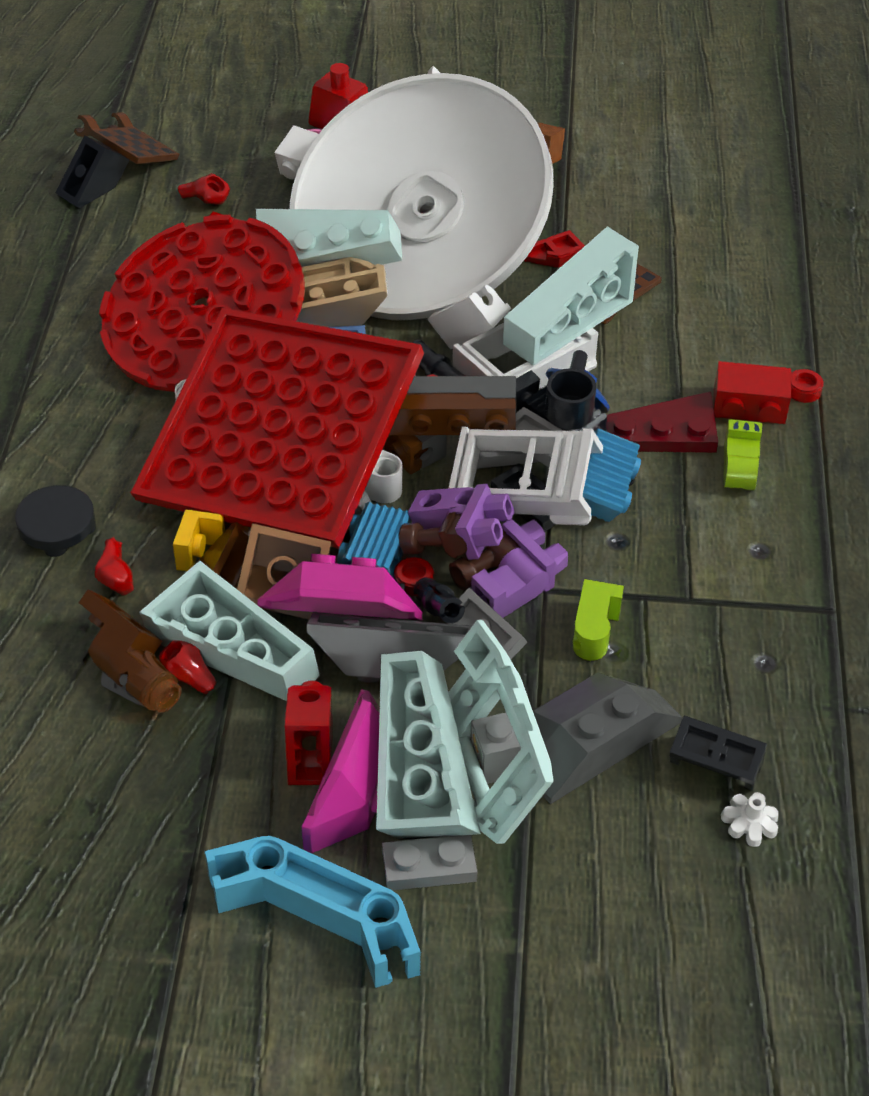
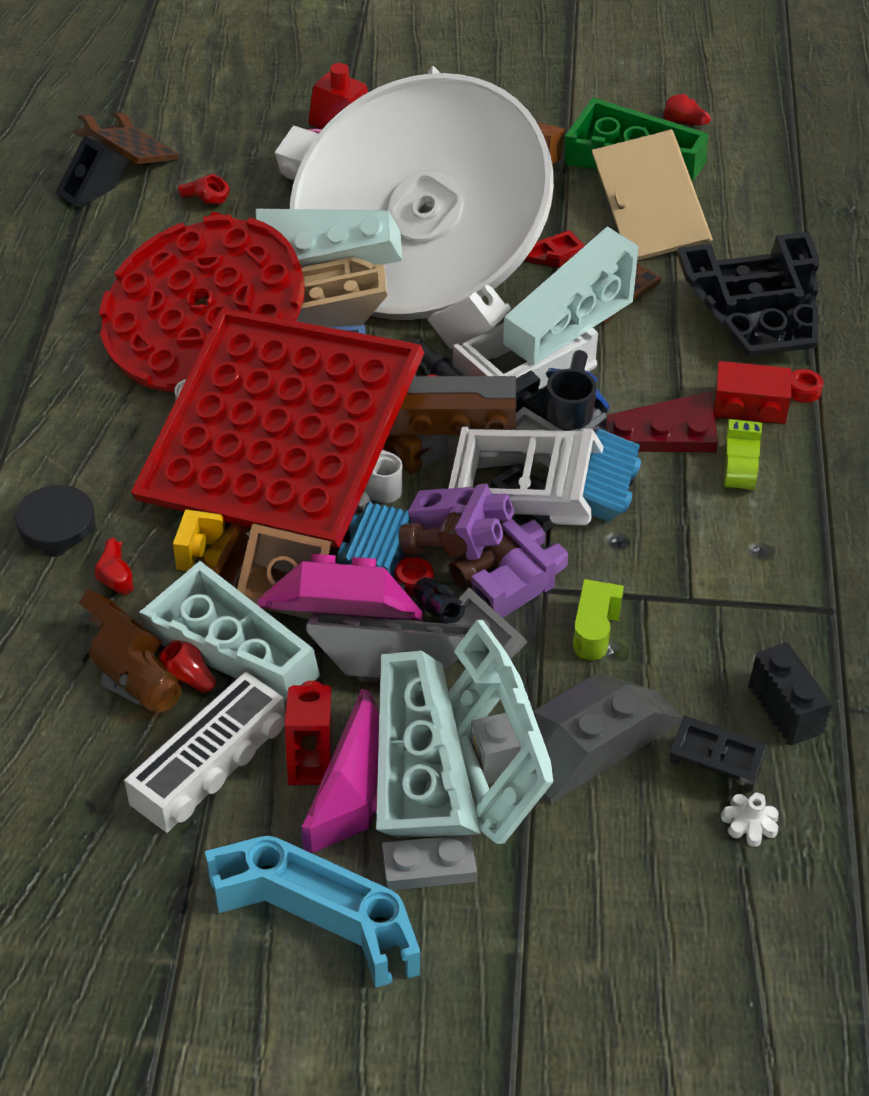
none -> white brick [124,672,285,833]
none -> green wedge [564,97,708,182]
none -> tan container [592,129,713,261]
none -> red animal [663,94,711,126]
none -> black wedge [677,232,819,357]
none -> black brick [748,642,833,745]

